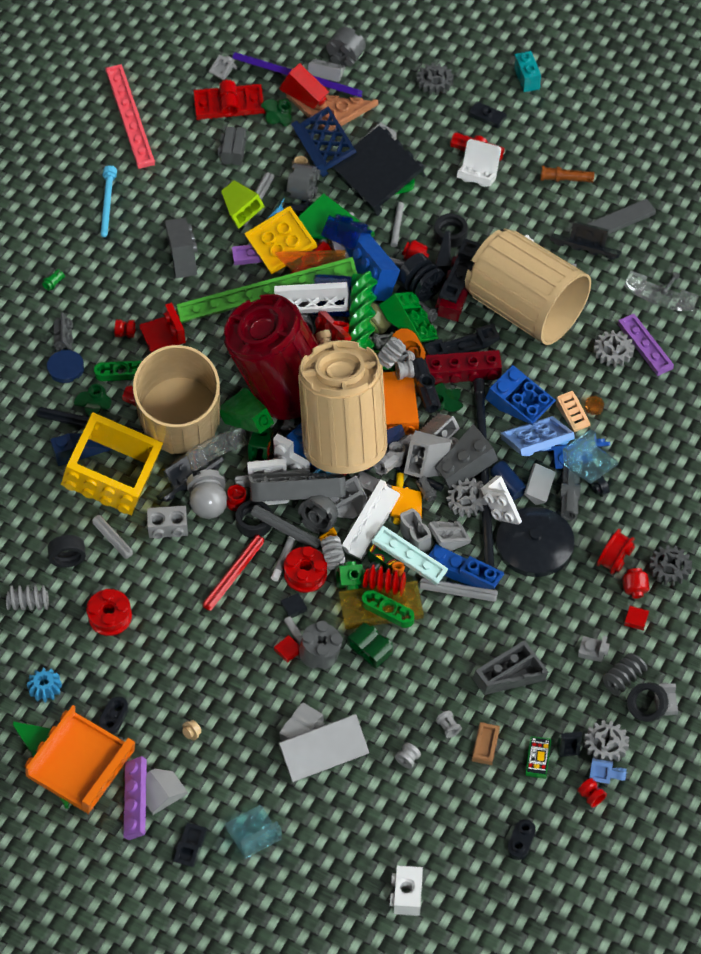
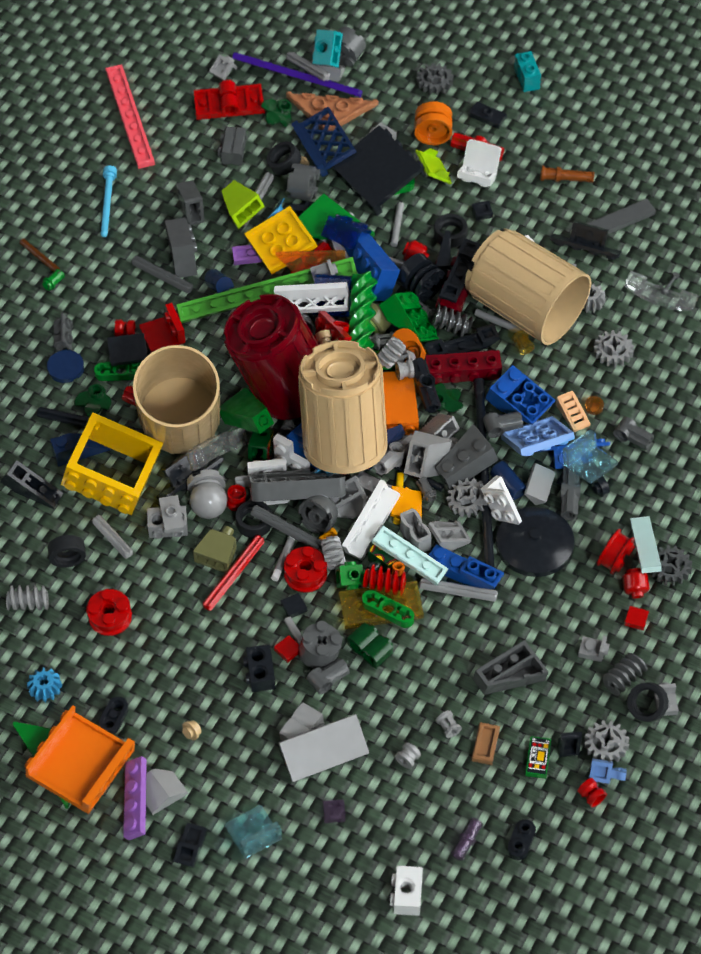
red slope [279,63,329,109] -> none
medium lavender plate [618,314,674,376] -> none
none -> black slope [0,460,64,509]
none -> reddish brown bar [19,238,60,272]
none -> black slope [107,333,147,366]
none -> dark grey axle [132,255,193,294]
none -> light grey plate [159,495,185,534]
none -> dark grey slope [176,180,205,225]
none -> olive torso [193,526,237,573]
none -> dark blue brick [205,269,234,293]
none -> black brick [243,644,276,692]
none -> black tyre [266,141,301,176]
none -> light grey axle [286,52,330,81]
none -> dark grey piece [307,658,350,695]
none -> light grey bracket [310,259,338,284]
none -> teal brick [312,30,343,68]
none -> clear purple tile [323,800,346,823]
none -> orange wheel [415,102,452,145]
none -> lime piece [415,148,452,184]
none -> dark grey piece [433,304,474,337]
none -> clear purple pin [452,818,483,861]
none -> black tile [471,201,493,221]
none -> light grey bar [474,309,526,336]
none -> dark grey piece [483,411,523,438]
none -> clear yellow bush [513,330,535,355]
none -> light grey gear [583,283,606,313]
none -> dark grey piece [613,417,654,450]
none -> light aqua tile [630,516,661,573]

